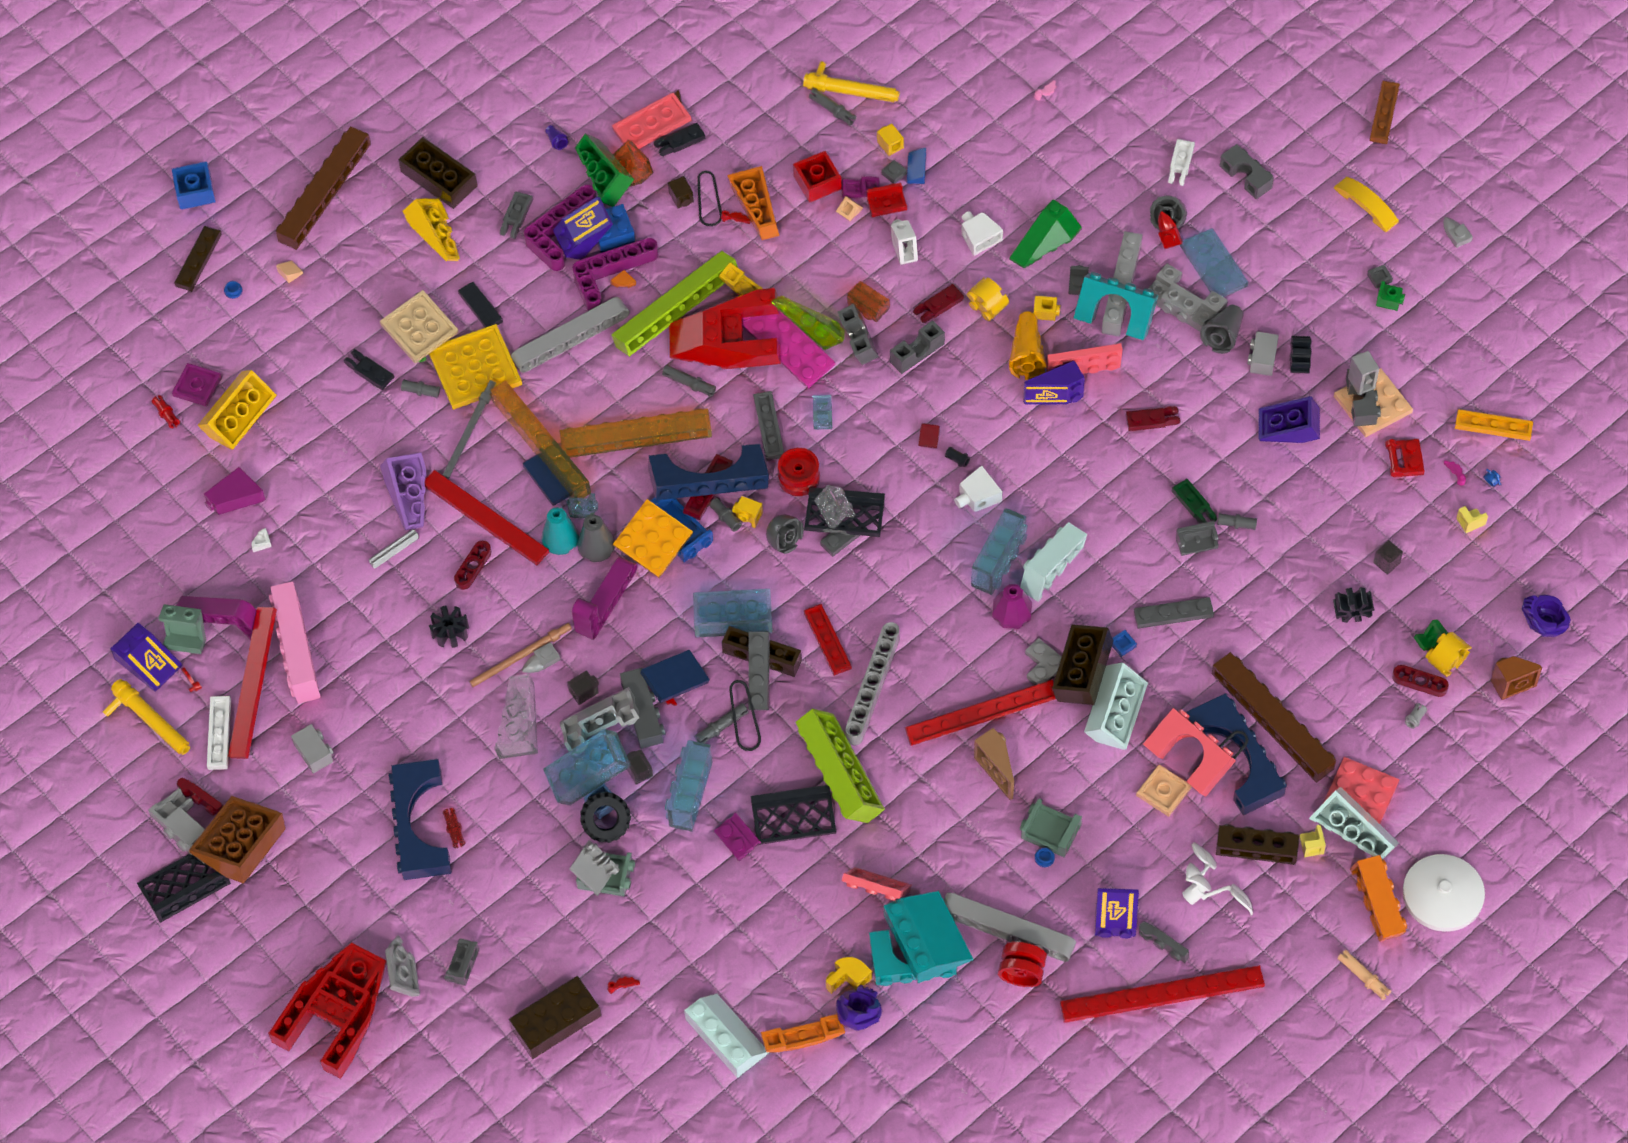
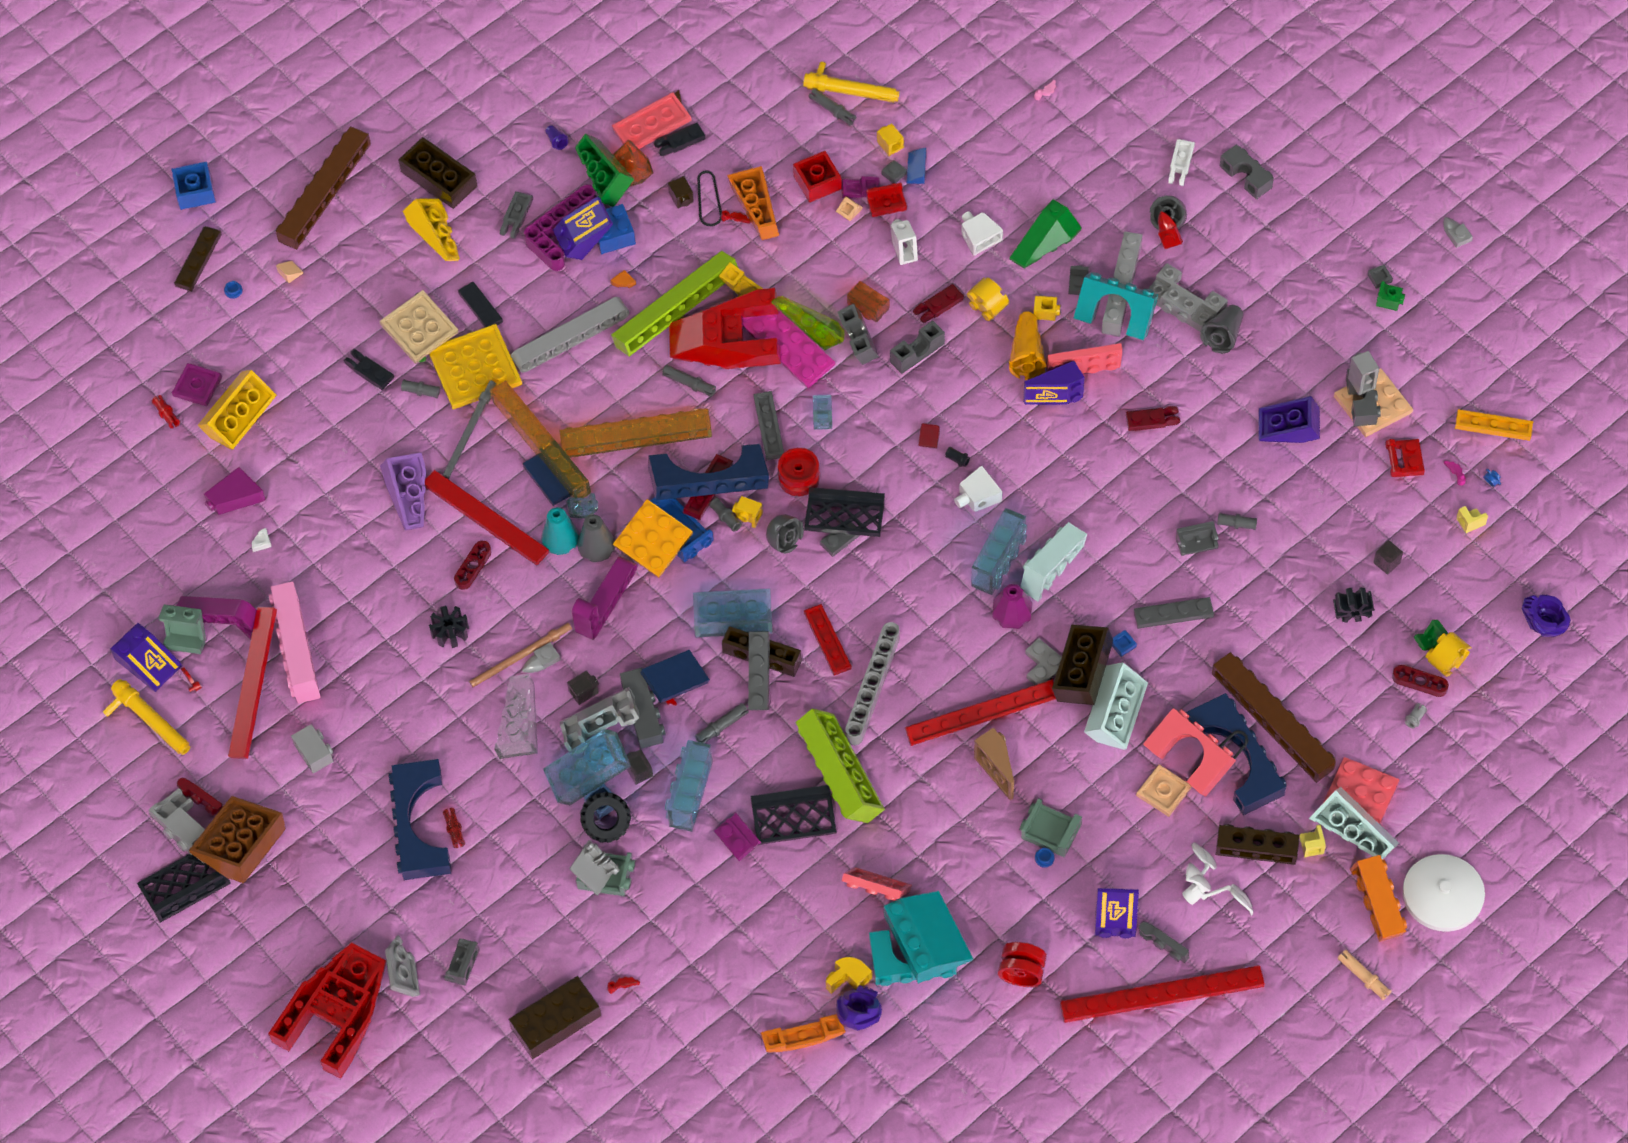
white plate [207,696,231,770] -> none
axle [369,529,419,568] -> none
magenta beam [572,238,659,311] -> none
light aqua slope [684,994,769,1078] -> none
black piece [729,680,761,751] -> none
clear bracket [814,485,856,529] -> none
light grey beam [944,893,1076,962] -> none
dark green hinge [1171,479,1217,524] -> none
clear light blue plate [1180,228,1248,297] -> none
light grey brick [1247,332,1279,376] -> none
black gear [1290,336,1312,374] -> none
yellow slope [1334,177,1399,233] -> none
dark orange plate [1369,80,1400,144] -> none
dark orange slope [1491,656,1542,700] -> none

